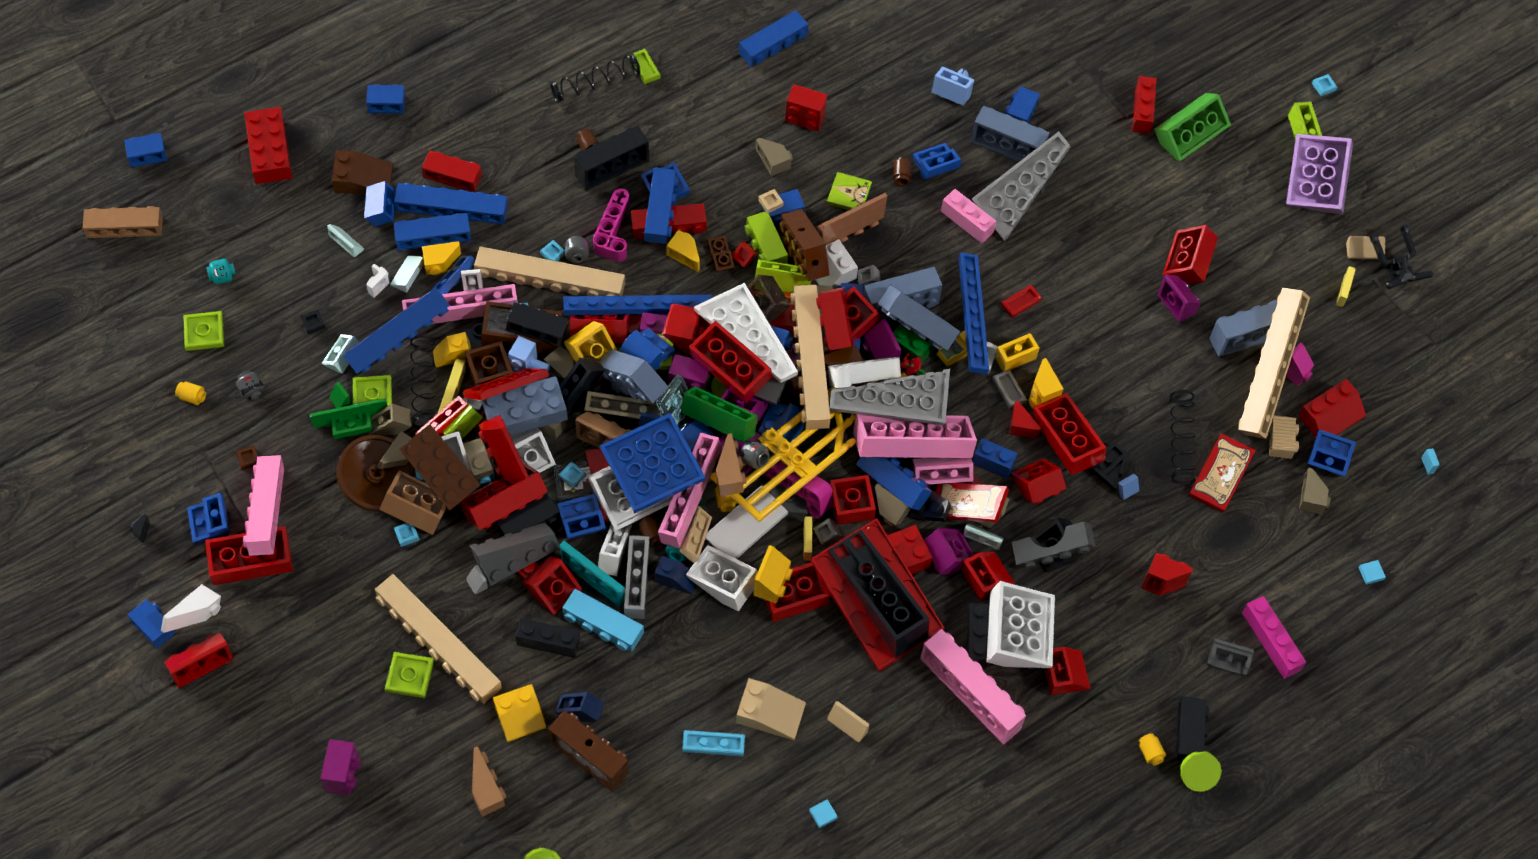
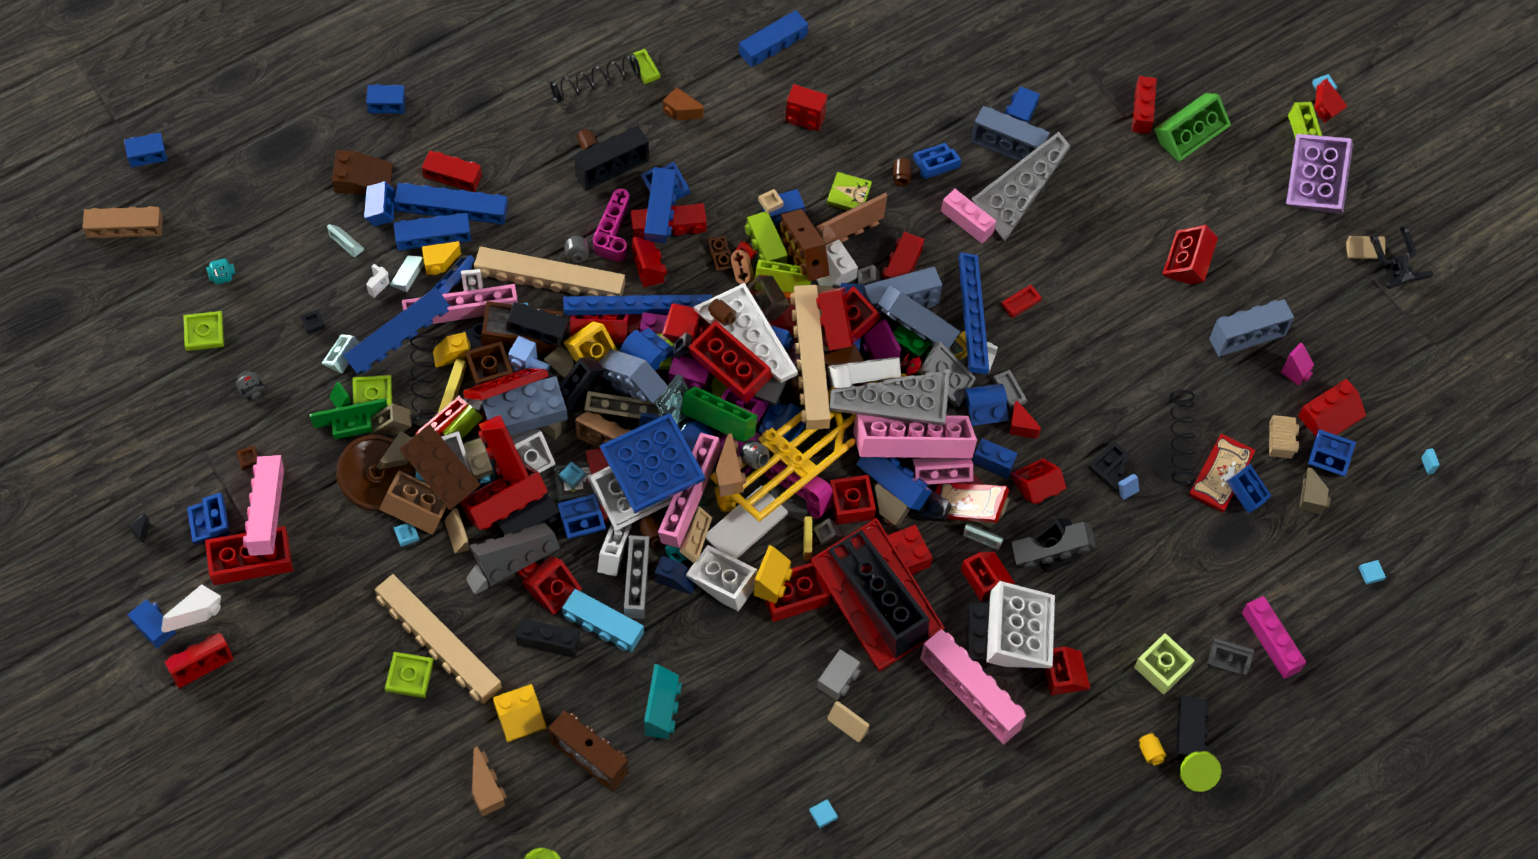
yellow brick [175,382,206,405] -> none
red brick [244,107,292,184] -> none
magenta brick [320,739,361,796] -> none
medium azure tile [540,240,565,262] -> none
dark blue slope [555,692,604,722] -> none
teal tile [559,541,625,608] -> none
yellow slope [667,230,700,272] -> none
medium azure tile [682,730,745,756] -> none
tan slope [736,678,806,740] -> none
dark tan slope [755,138,793,176] -> none
magenta slope [924,528,974,574] -> none
light blue brick [932,67,974,106] -> none
yellow brick [995,333,1039,372] -> none
yellow slope [1029,358,1063,409] -> none
red brick [1033,393,1106,476] -> none
red slope [1141,553,1193,596] -> none
magenta slope [1157,274,1200,322] -> none
brick [1238,288,1310,439] -> none
light yellow tile [1336,266,1355,307] -> none
none -> tan slope [445,508,470,554]
none -> red slope [632,237,667,288]
none -> teal slope [644,664,682,739]
none -> dark orange slope [663,87,704,121]
none -> black plate [673,333,692,359]
none -> reddish brown brick [708,299,736,326]
none -> nougat beam [731,250,754,285]
none -> light grey brick [817,650,861,700]
none -> red brick [881,232,925,280]
none -> light grey tile [919,342,976,407]
none -> blue brick [964,383,1009,426]
none -> yellowish green brick [1134,633,1195,695]
none -> blue brick [1226,464,1272,513]
none -> red slope [1315,78,1348,123]

